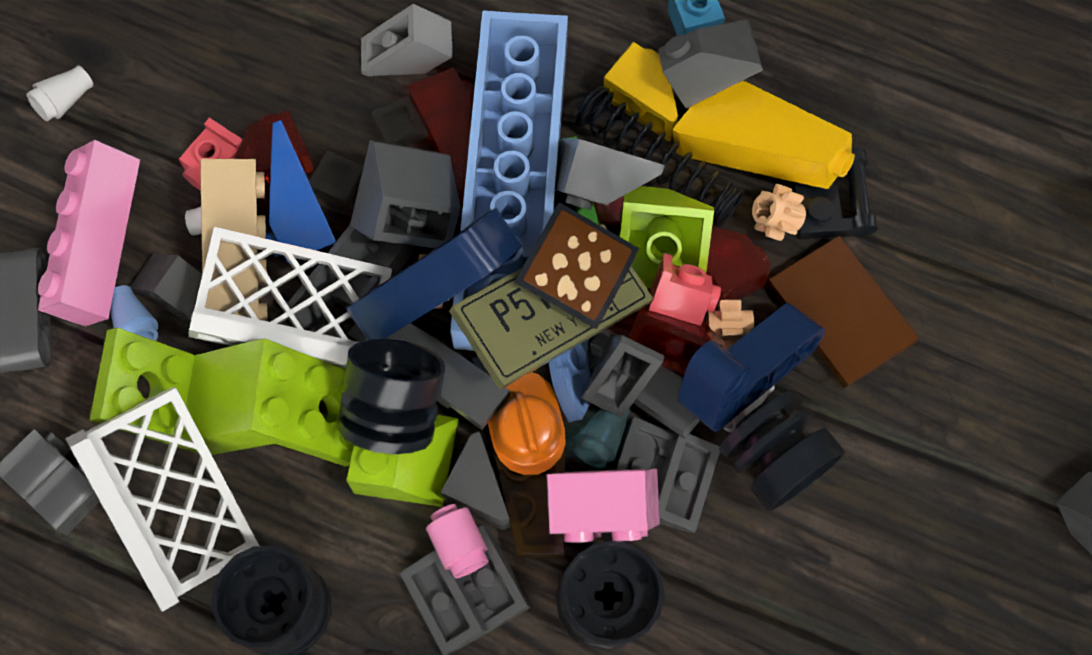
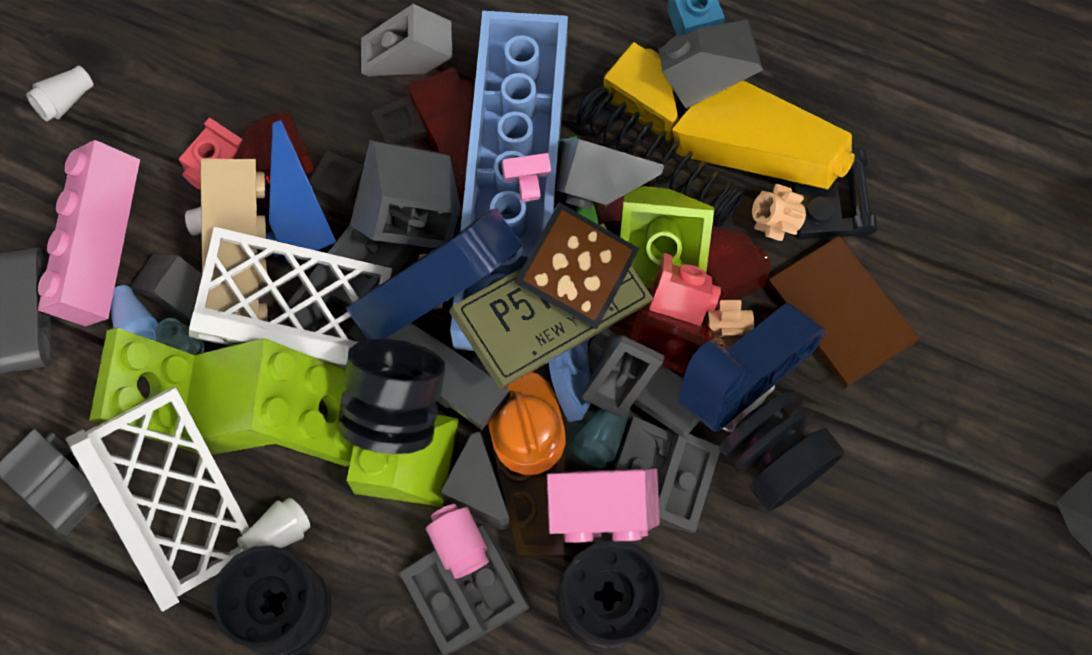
none -> clear light blue cone [155,318,204,355]
none -> white cone [237,498,310,551]
none -> bright pink tile [501,153,551,202]

